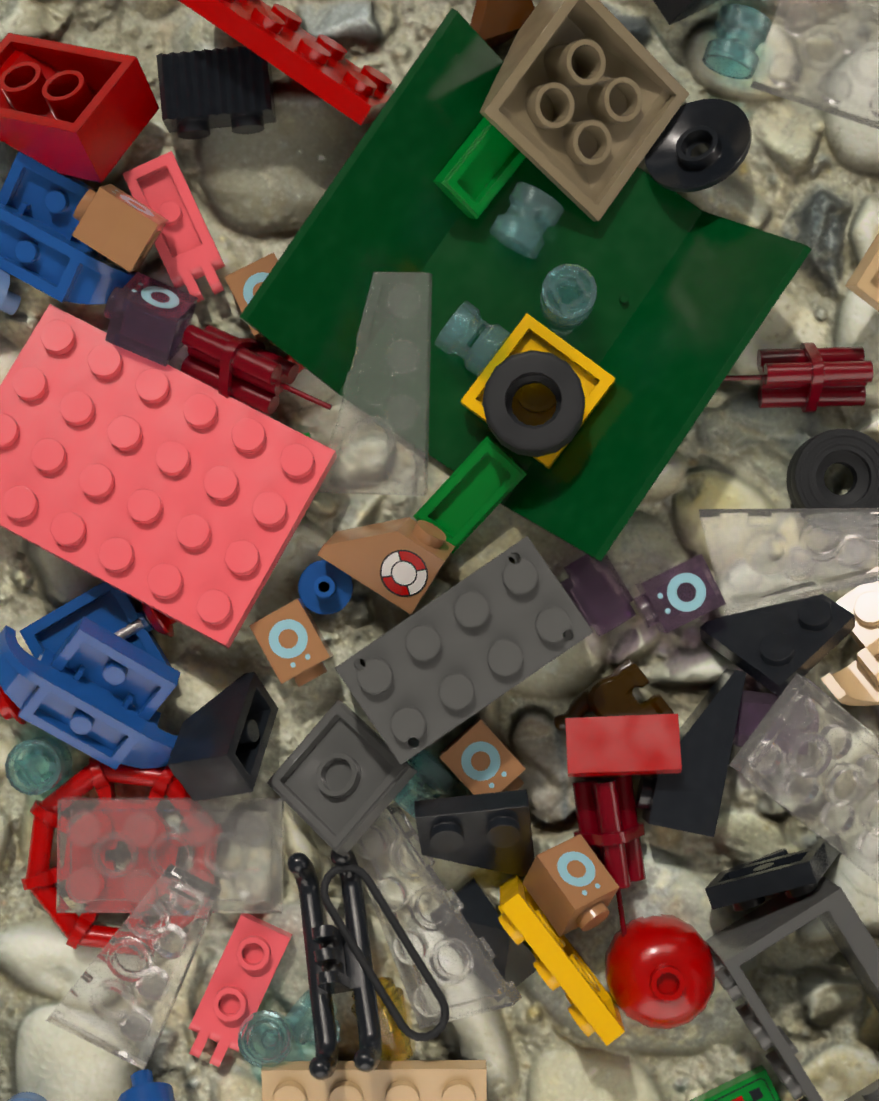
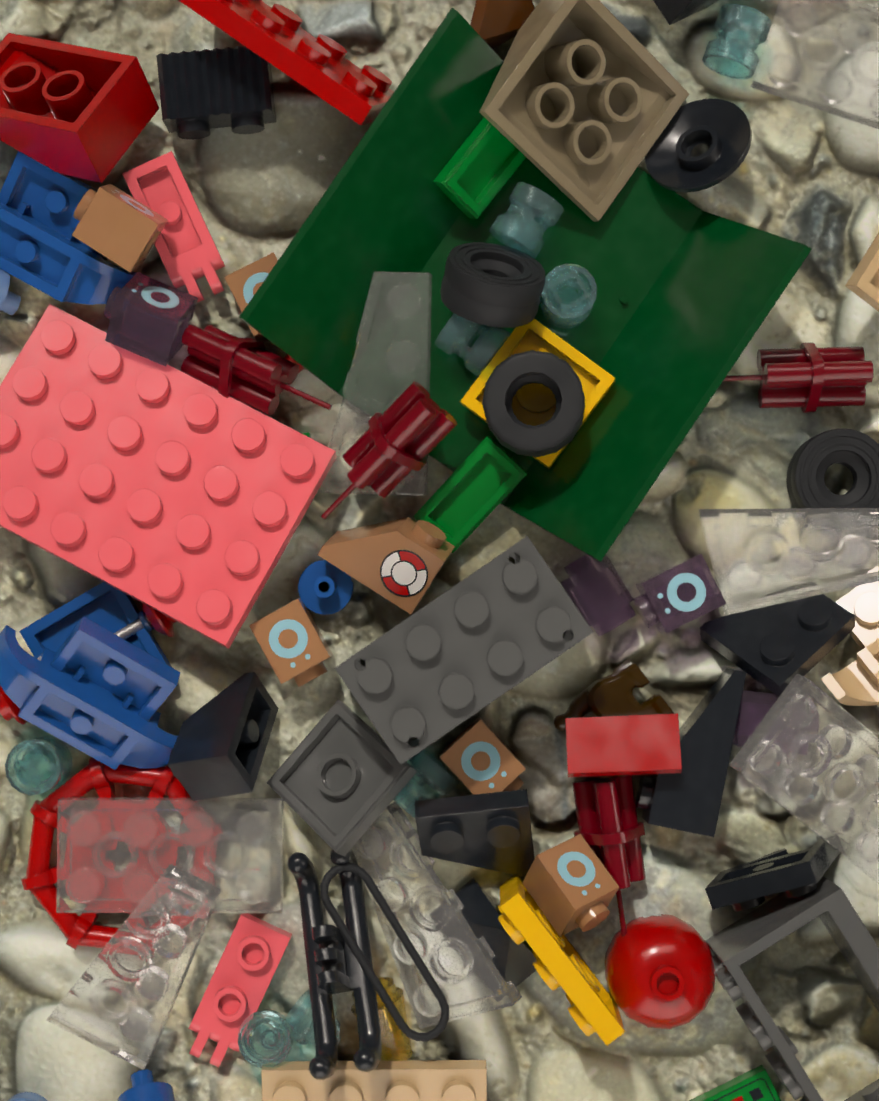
none -> dark red piece [321,381,457,520]
none -> black tyre [440,242,545,328]

